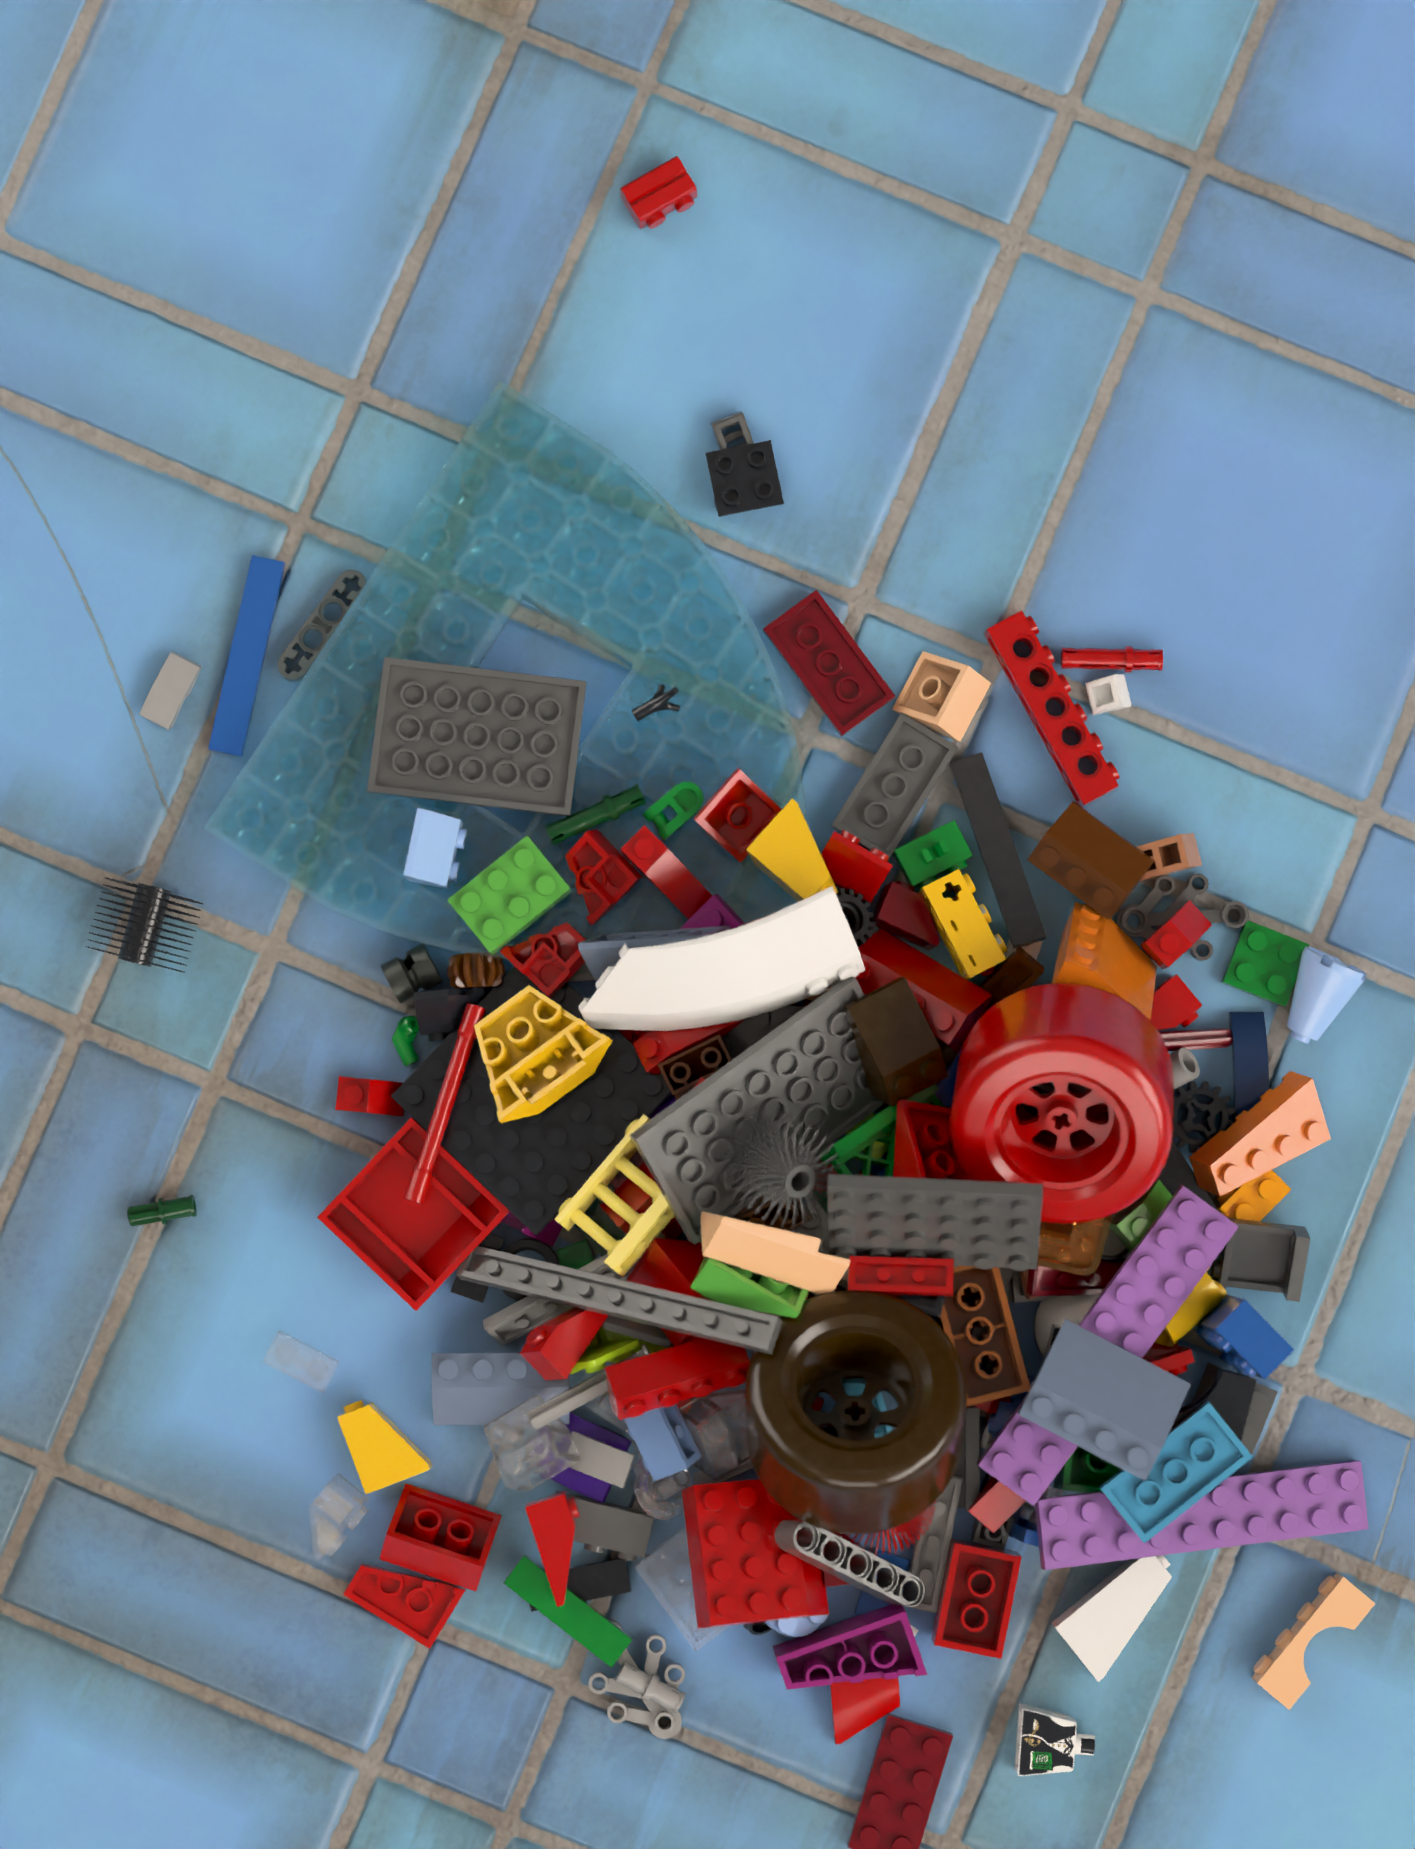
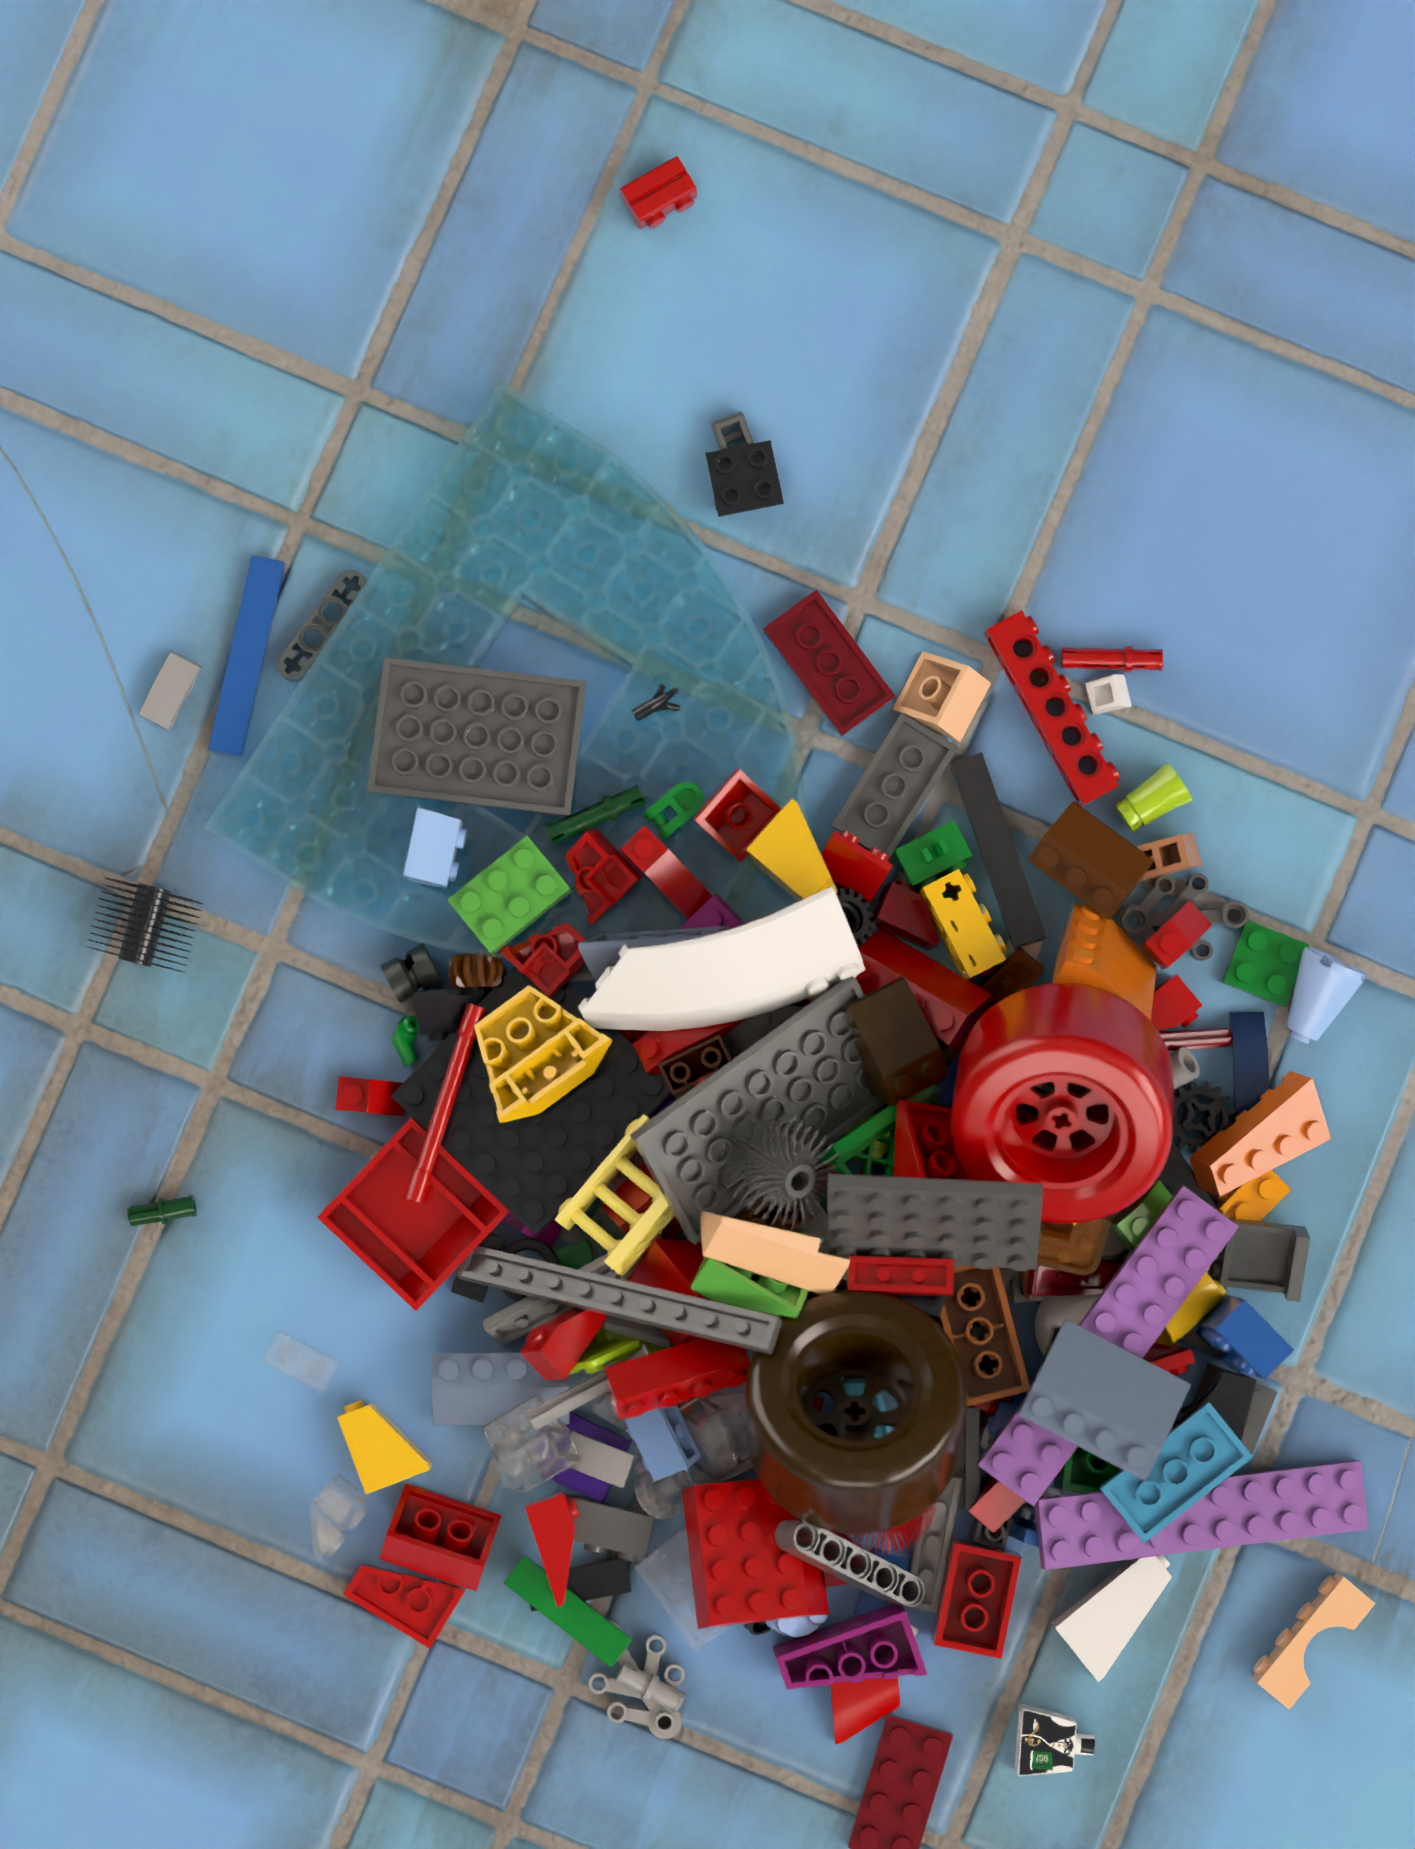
none -> lime plant [1114,762,1193,832]

